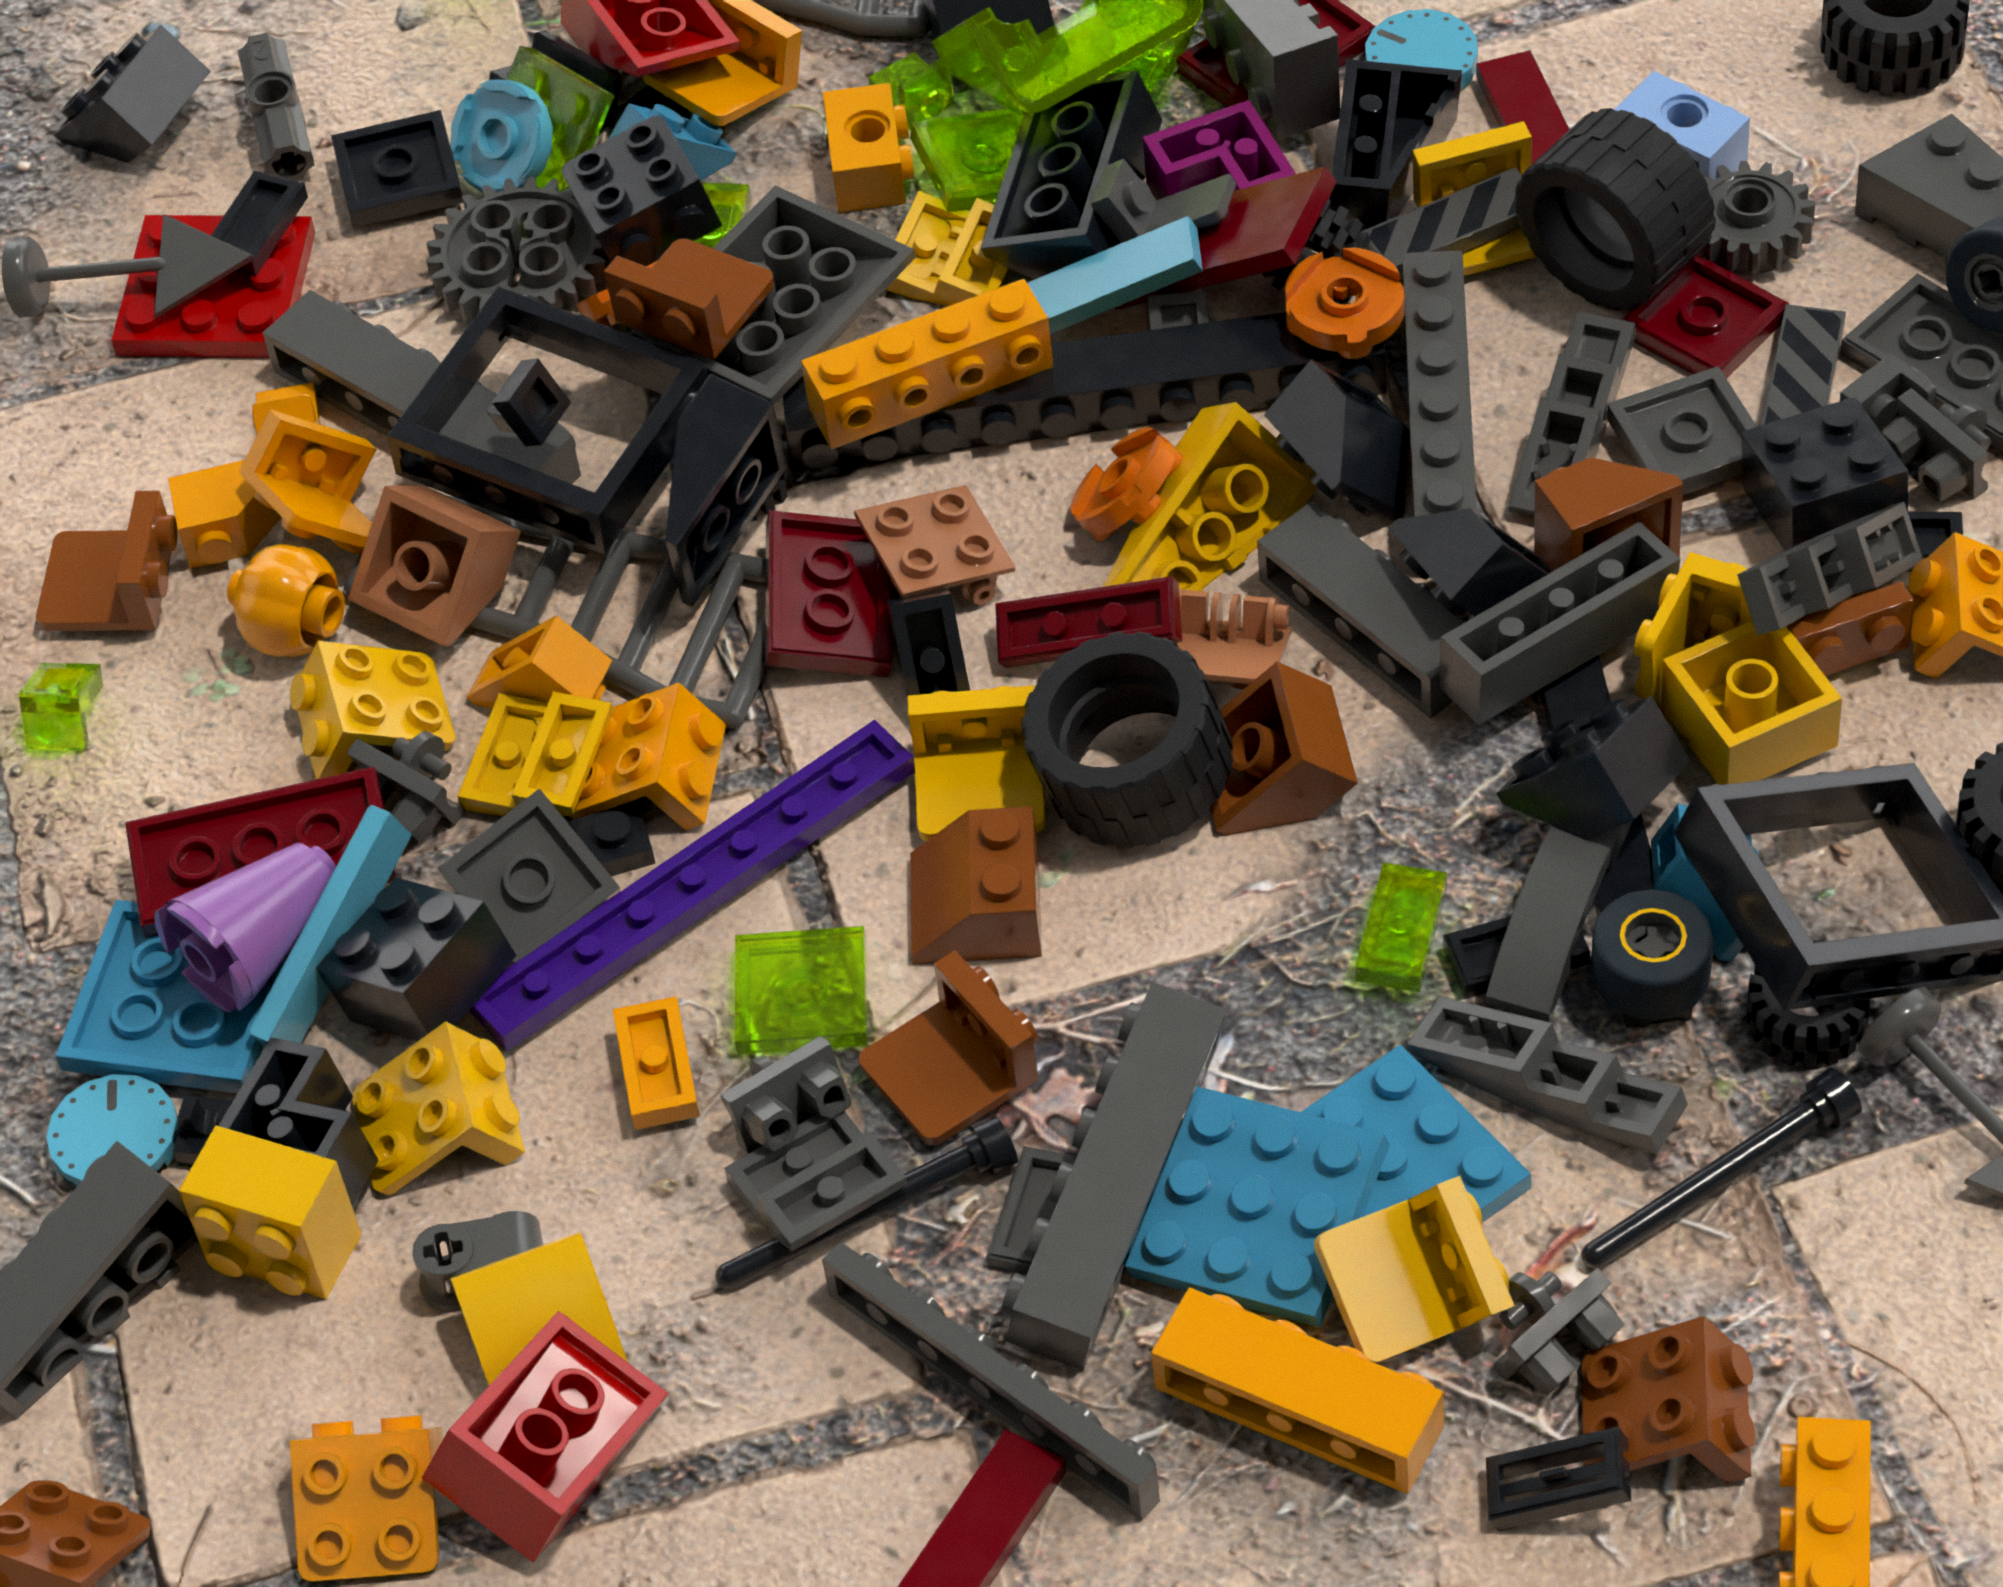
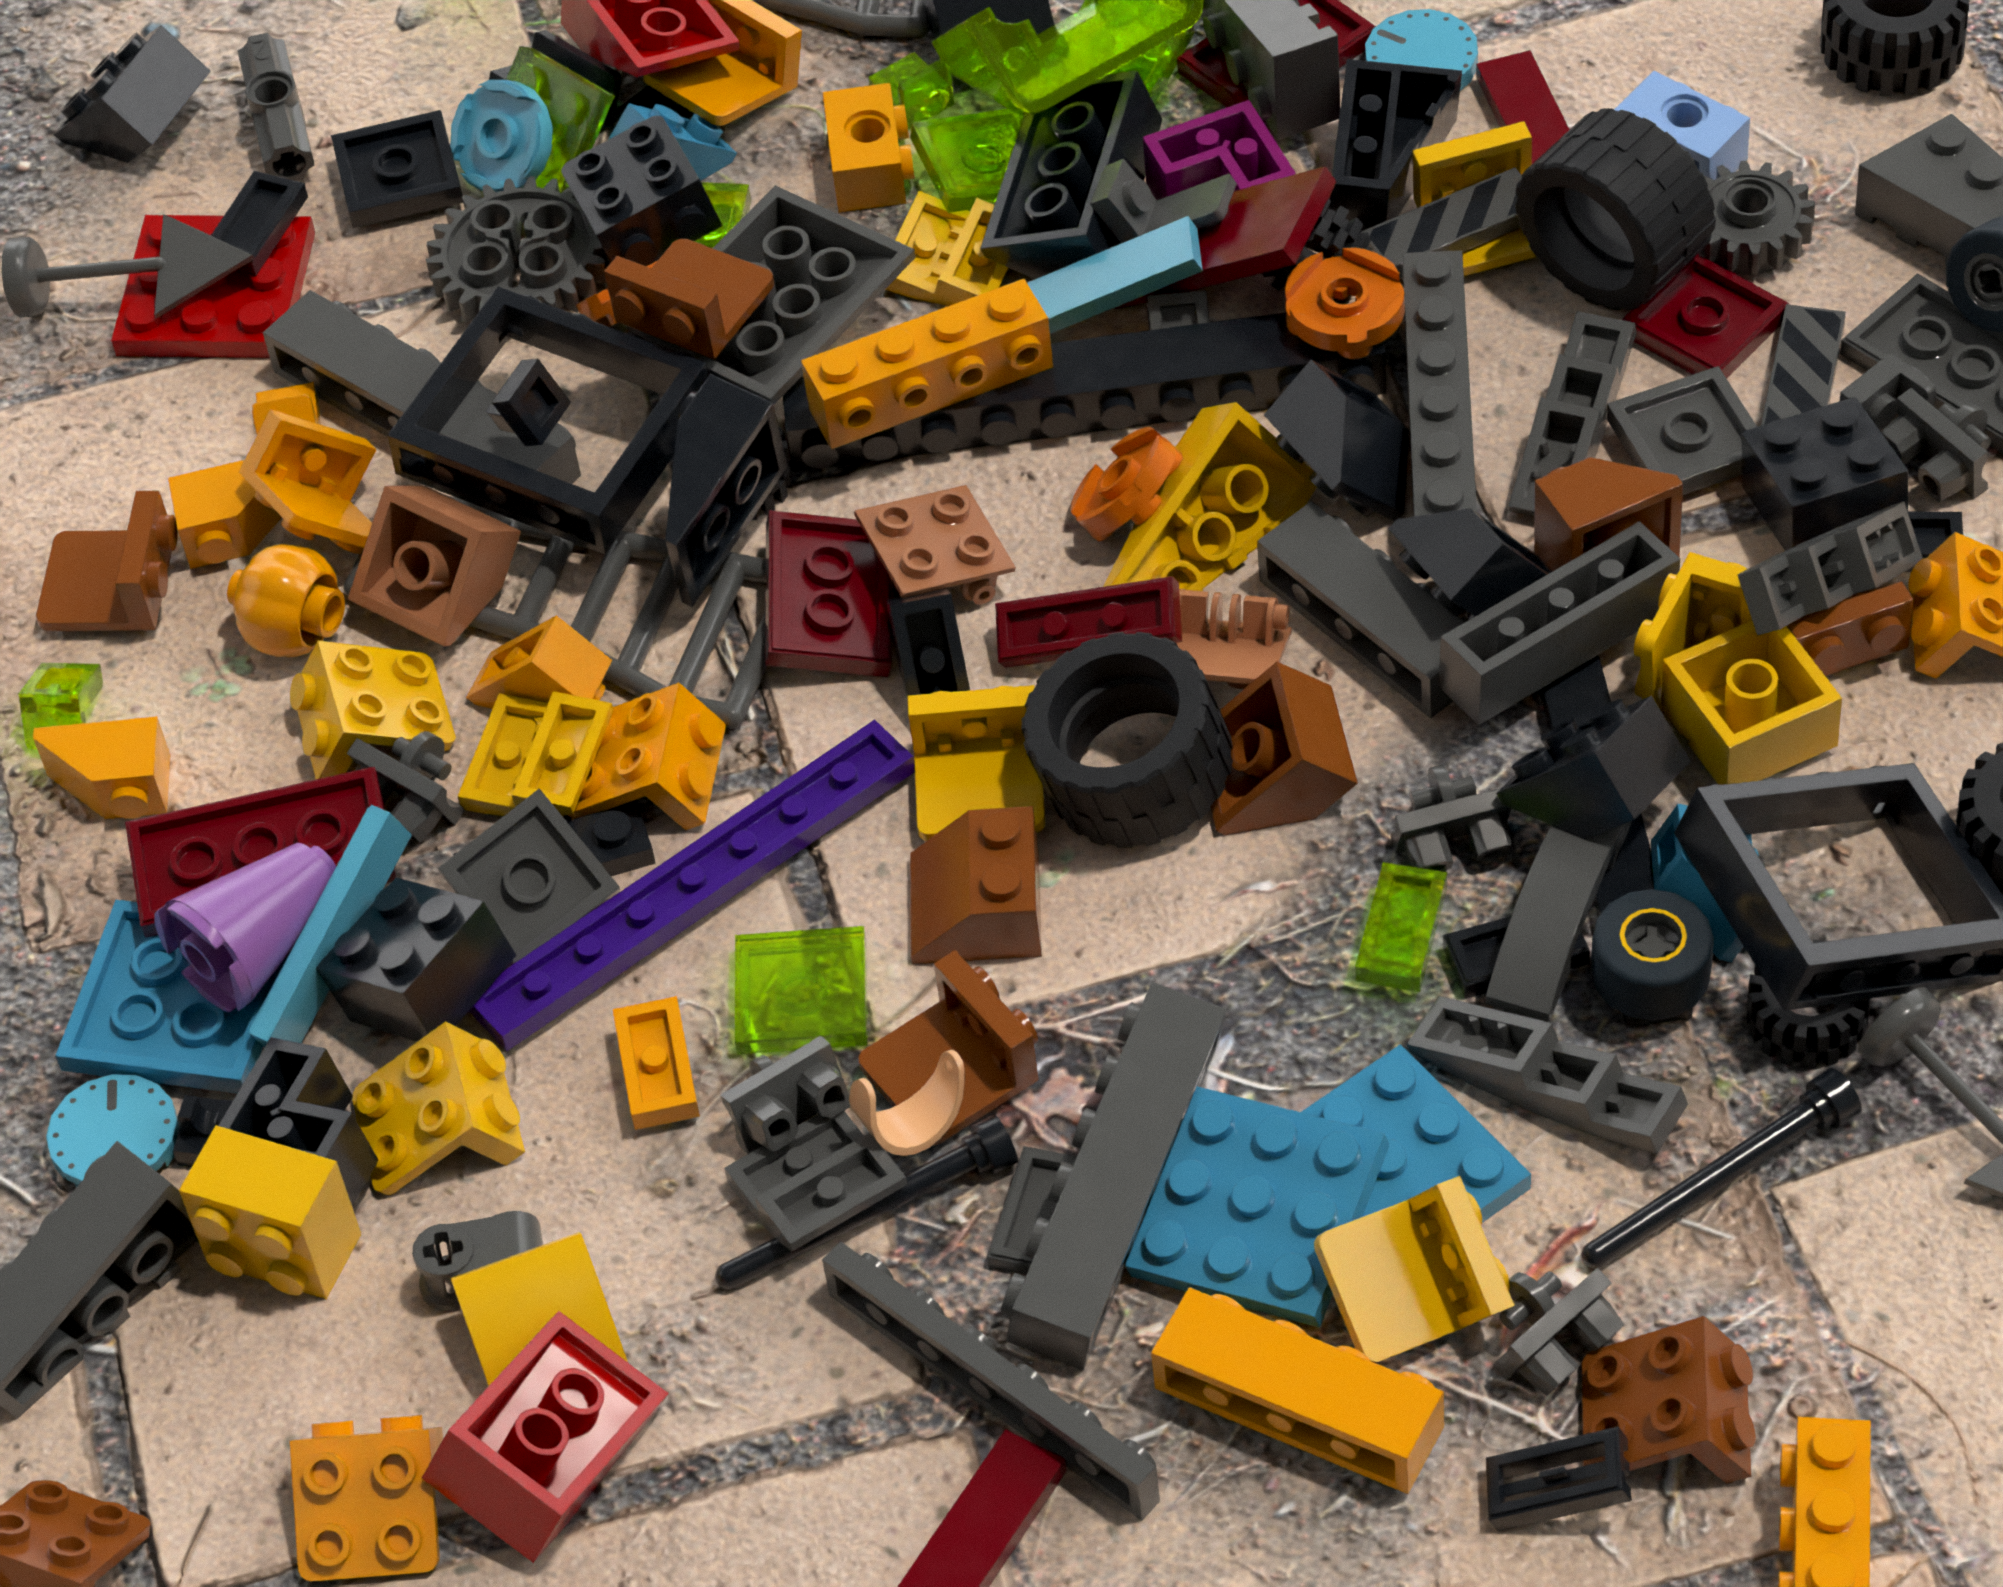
none -> light orange slope [33,716,171,819]
none -> light nougat helmet [849,1050,965,1156]
none -> dark grey hips [1390,764,1512,878]

